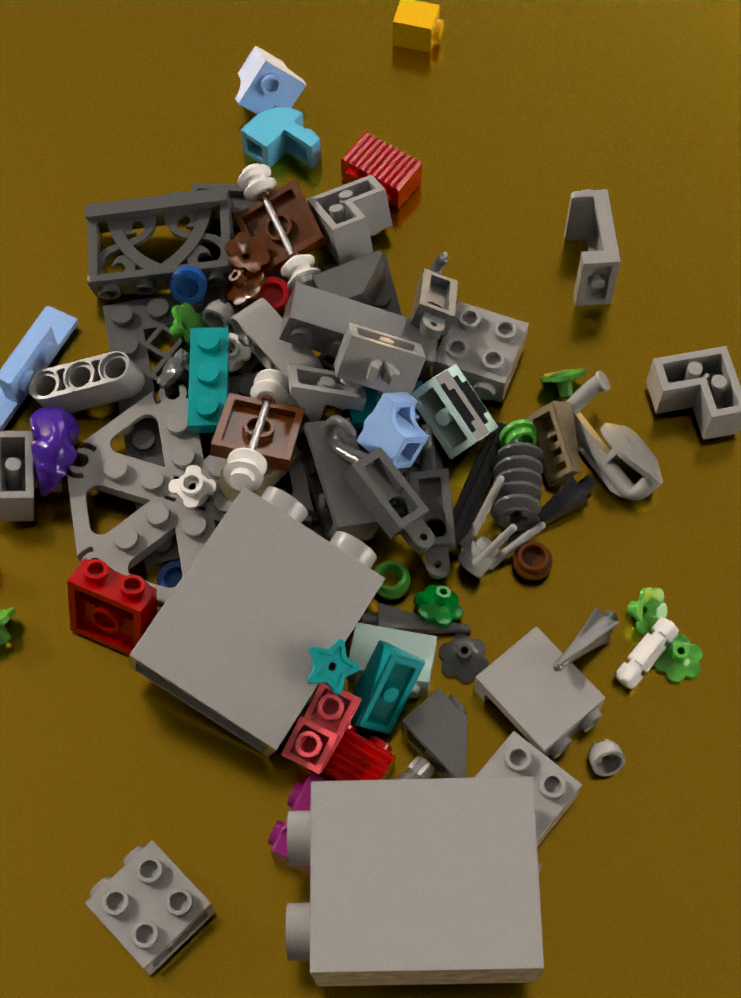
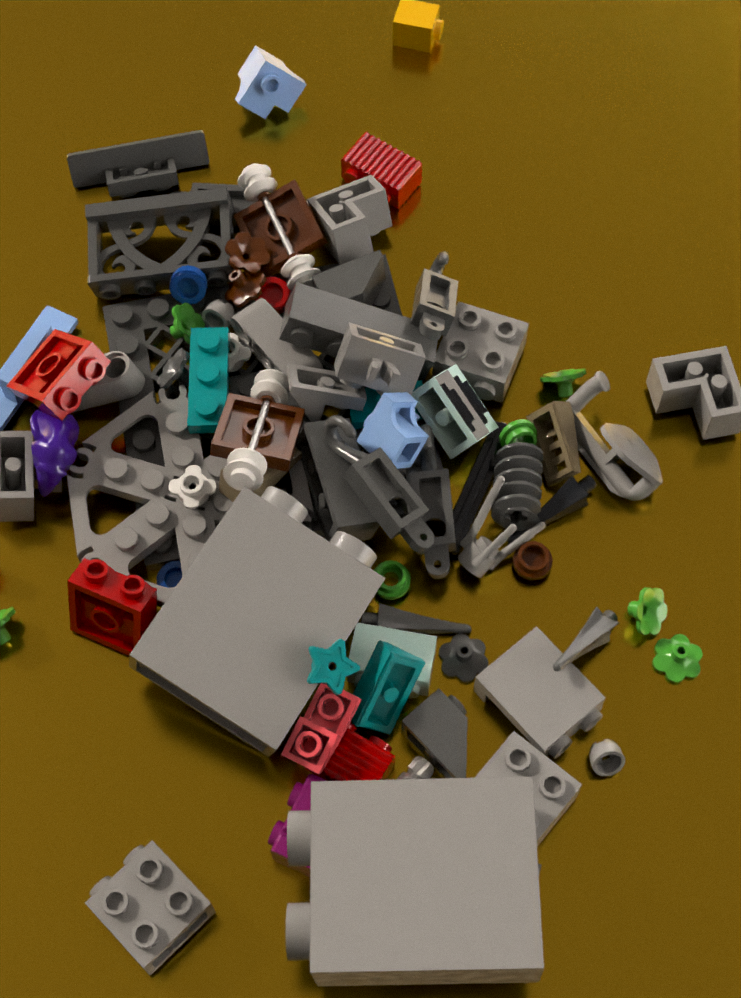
medium azure brick [241,107,322,169] -> none
green plant [413,585,463,627] -> none
light grey panel [564,189,621,306] -> none
white axle [615,617,679,689] -> none
none -> red plate [6,329,111,421]
none -> dark grey bracket [67,130,209,198]

